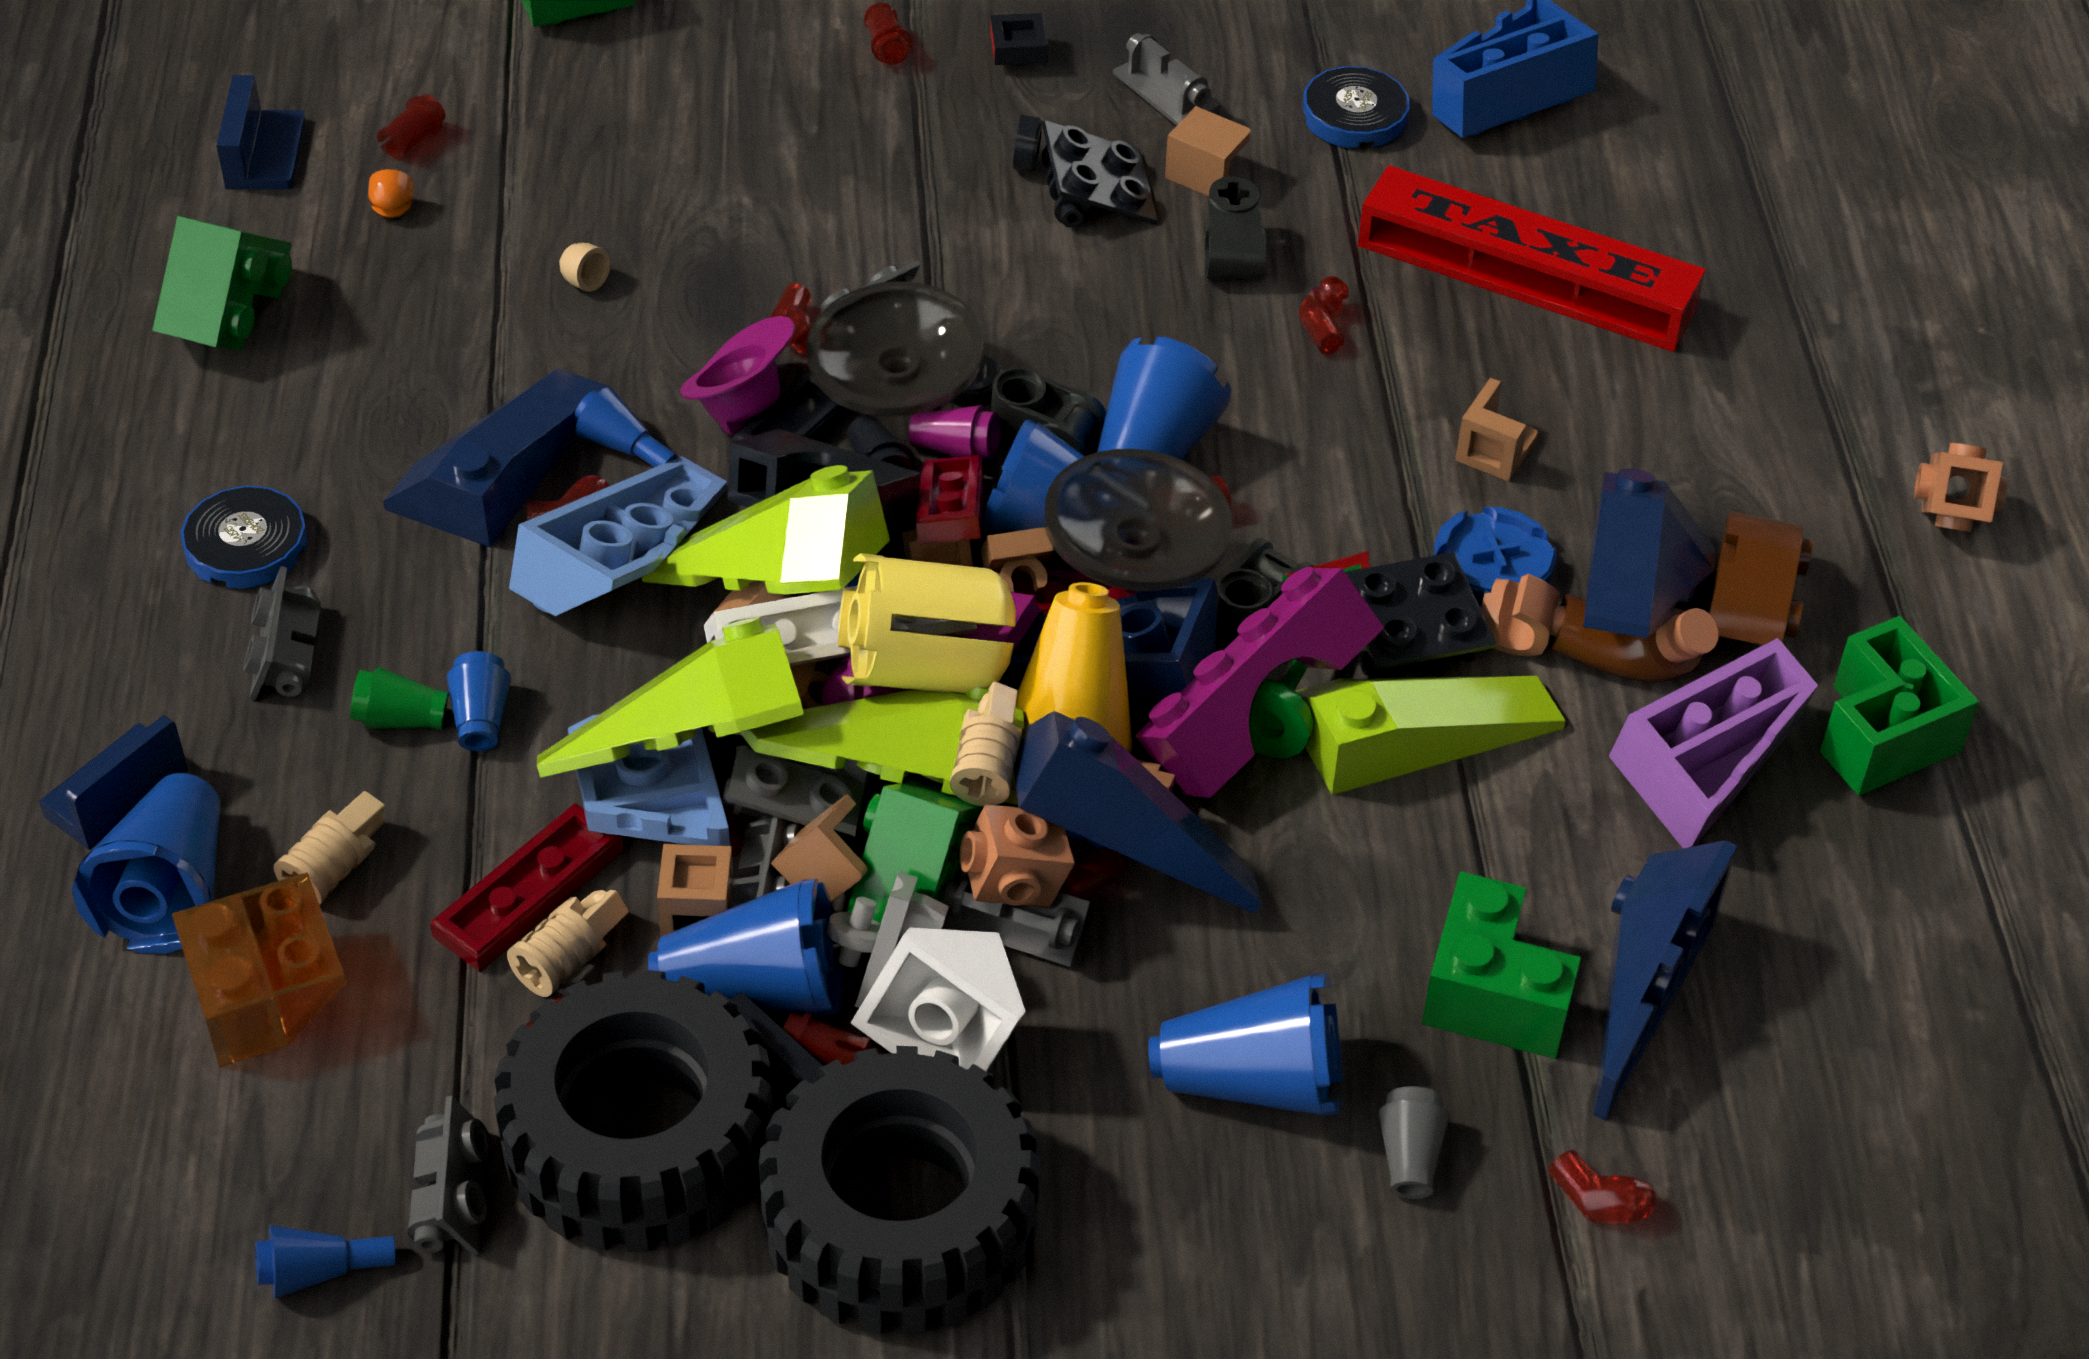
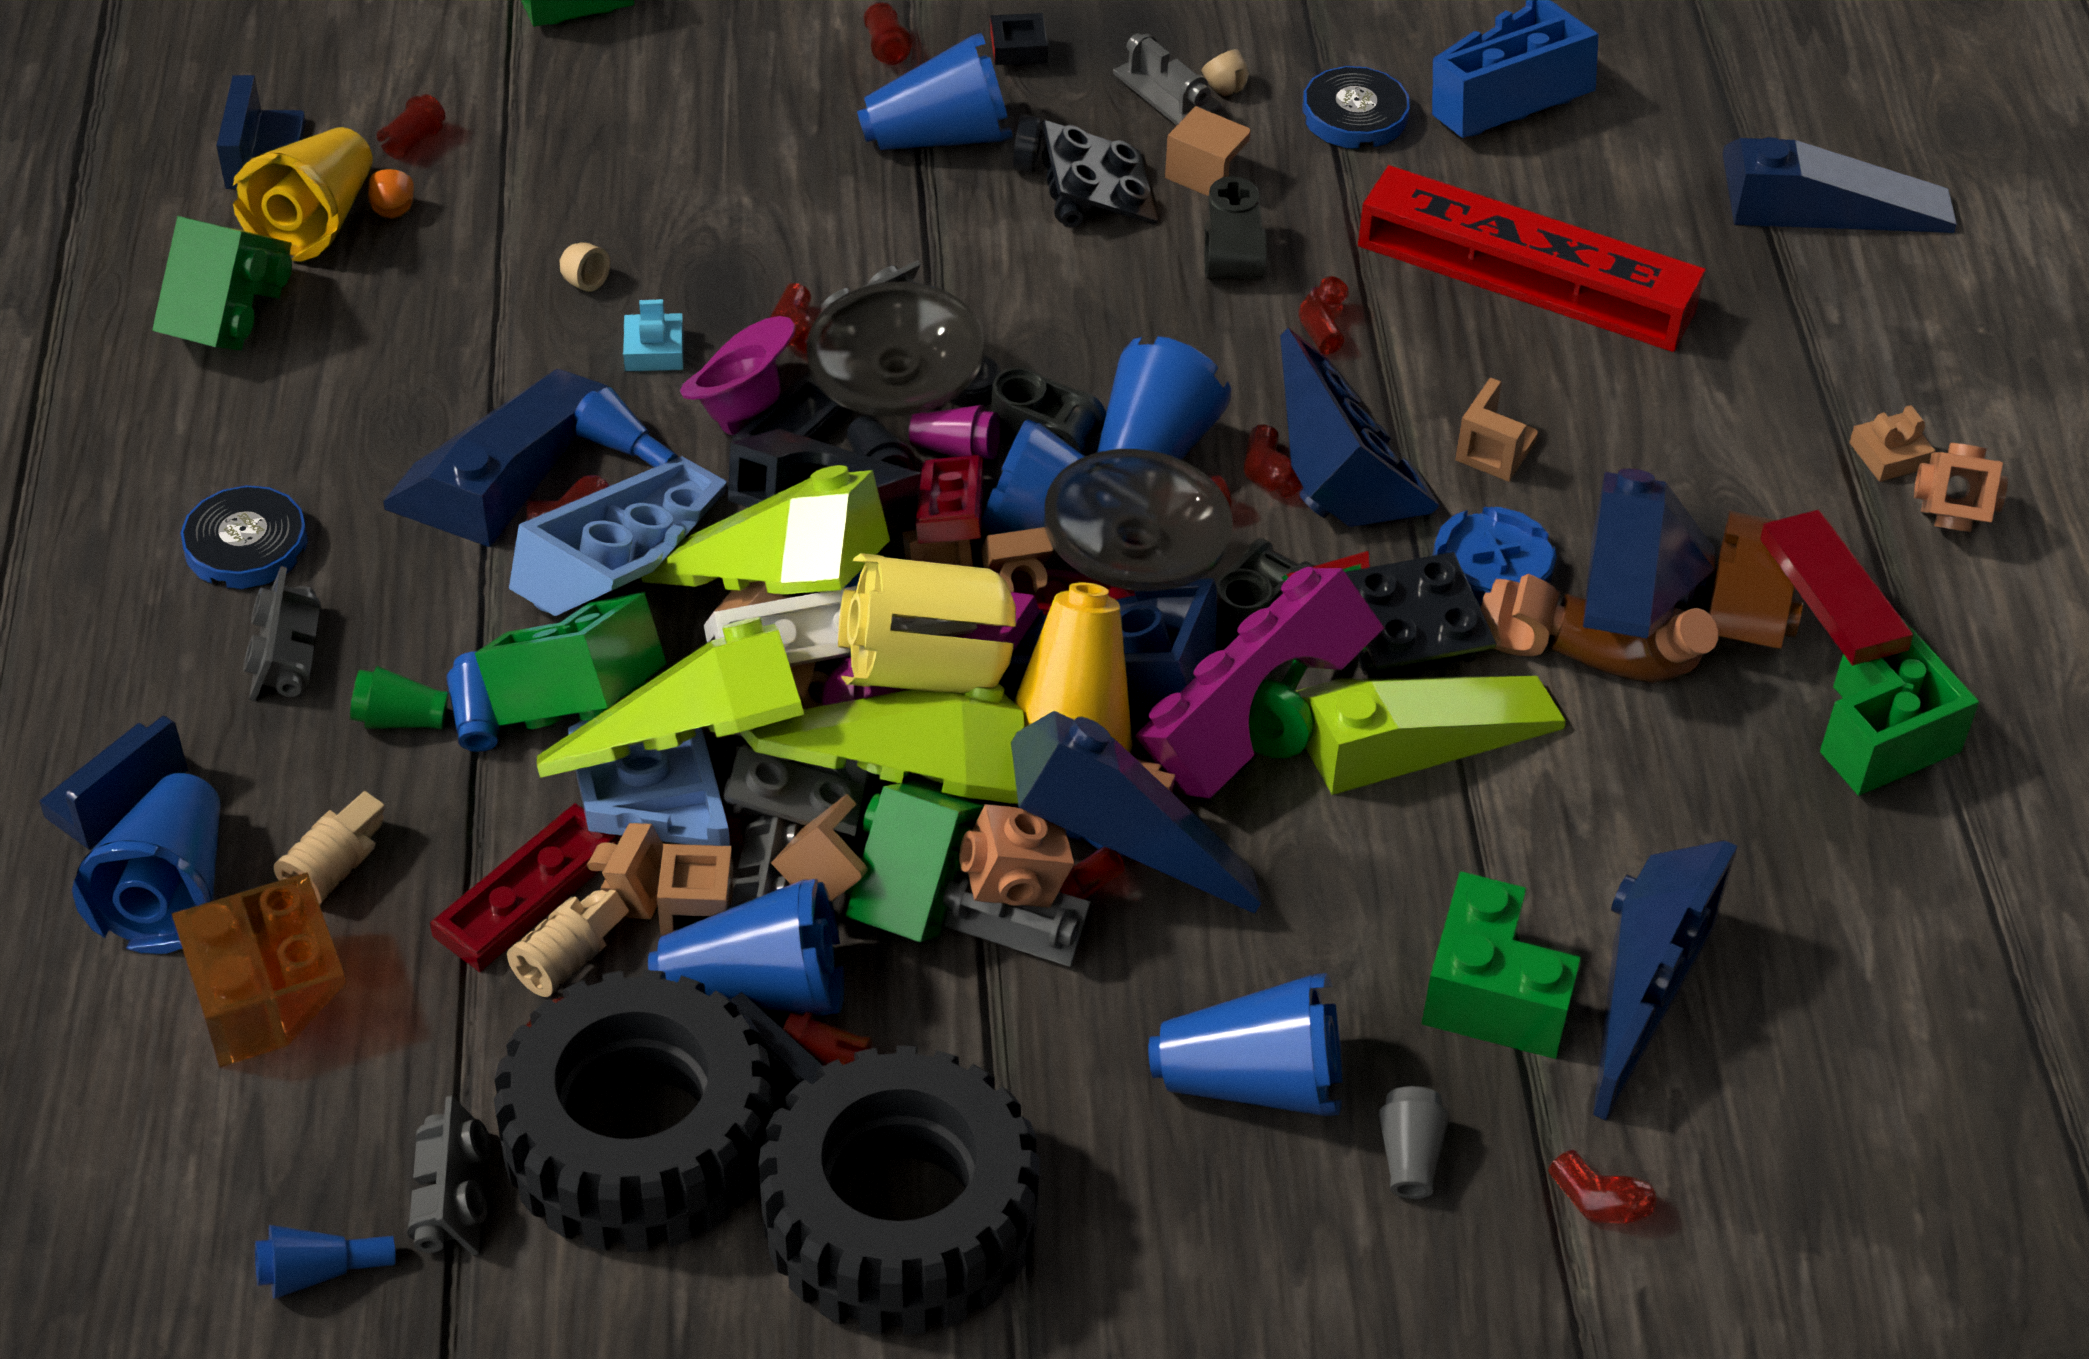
light grey hips [826,871,949,1008] -> none
white slope [851,927,1026,1071] -> none
tan hinge [950,682,1022,806] -> none
medium lavender wedge [1609,638,1818,848] -> none
none -> yellow cone [233,127,373,262]
none -> green brick [475,592,667,729]
none -> medium nougat tile [587,823,663,919]
none -> medium azure tile [623,299,684,371]
none -> blue cone [857,33,1013,150]
none -> tan hinge [1201,49,1249,96]
none -> clear red arm [1244,424,1302,498]
none -> dark blue wedge [1280,328,1440,527]
none -> dark blue wedge [1722,137,1957,233]
none -> dark red tile [1760,509,1913,666]
none -> medium nougat tile [1849,405,1936,482]

